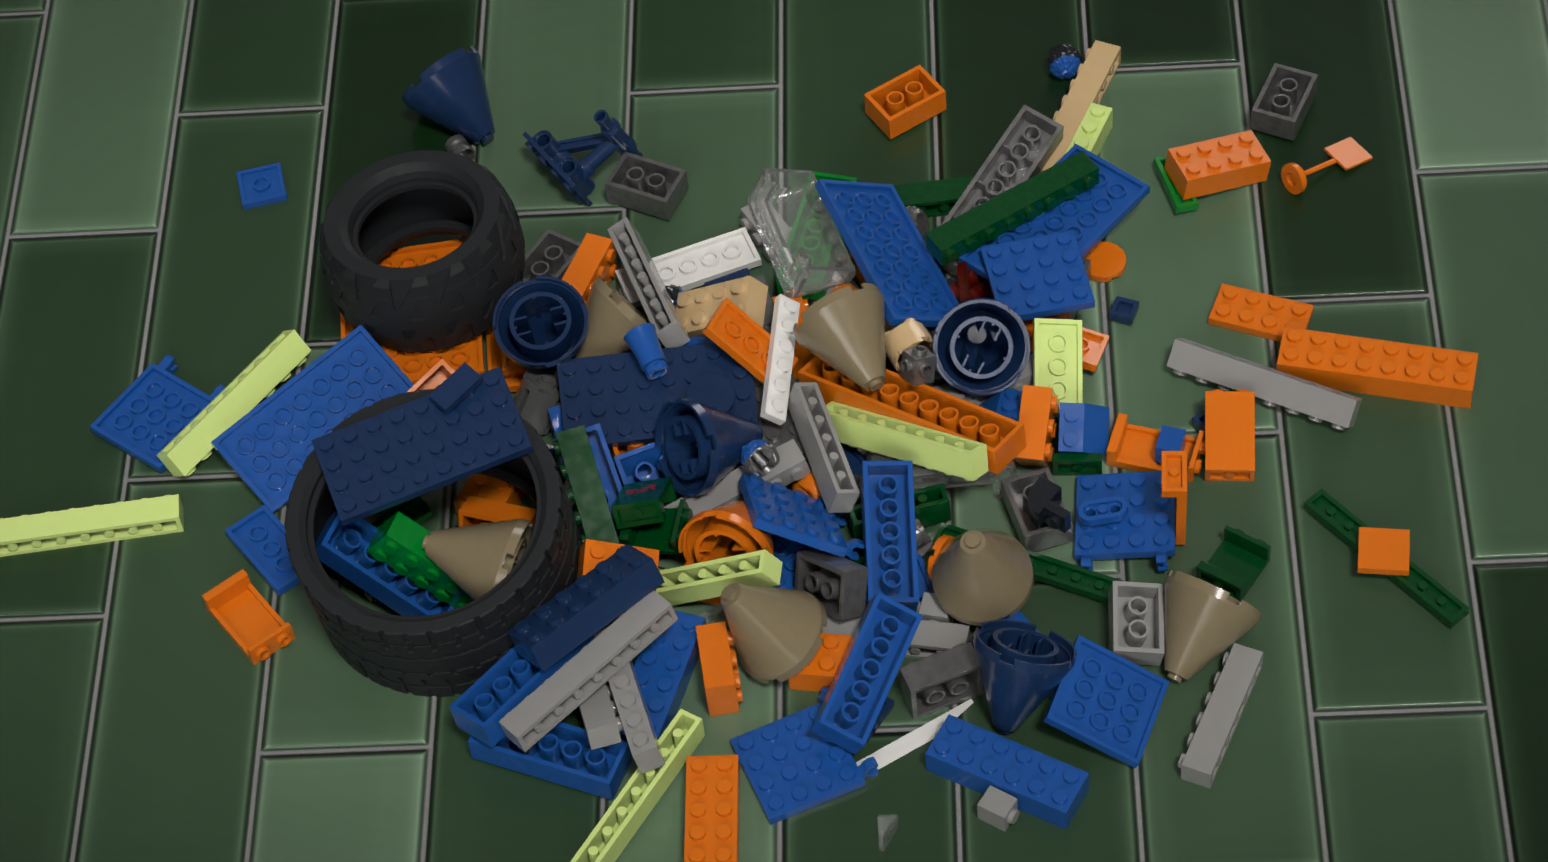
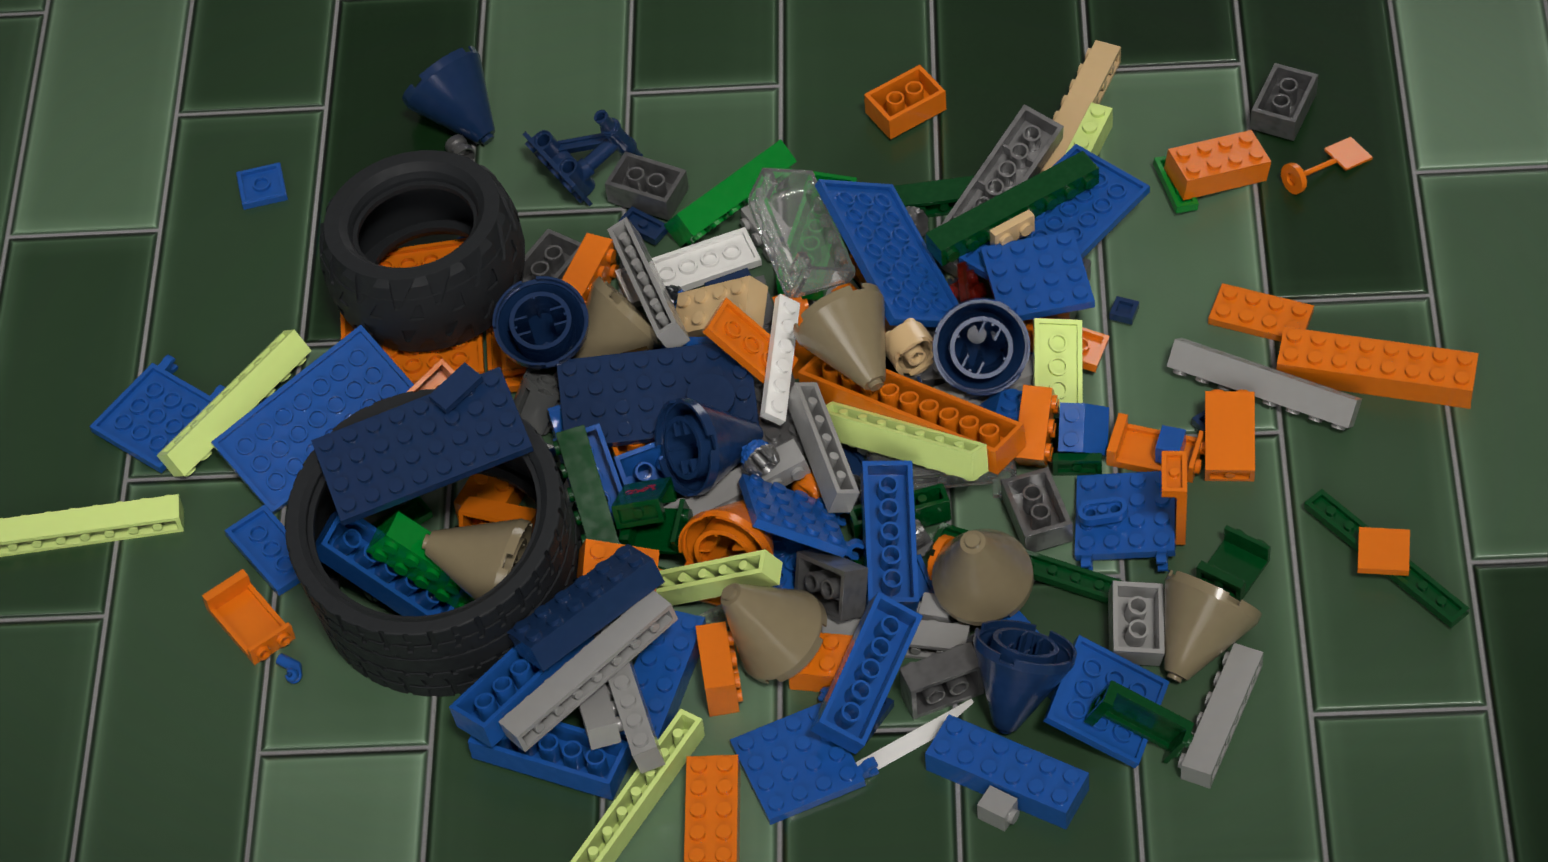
blue plant [624,323,669,380] -> none
clear slope [878,814,898,851] -> none
flat silver brick [900,345,937,386] -> none
black brick [1028,476,1071,533] -> none
piece [1047,43,1083,80] -> none
orange tile [1084,241,1126,282] -> none
none -> blue arm [276,653,303,684]
none -> dark blue plate [618,206,668,246]
none -> green brick [664,139,797,247]
none -> tan plate [990,210,1035,246]
none -> dark green panel [1084,680,1194,764]

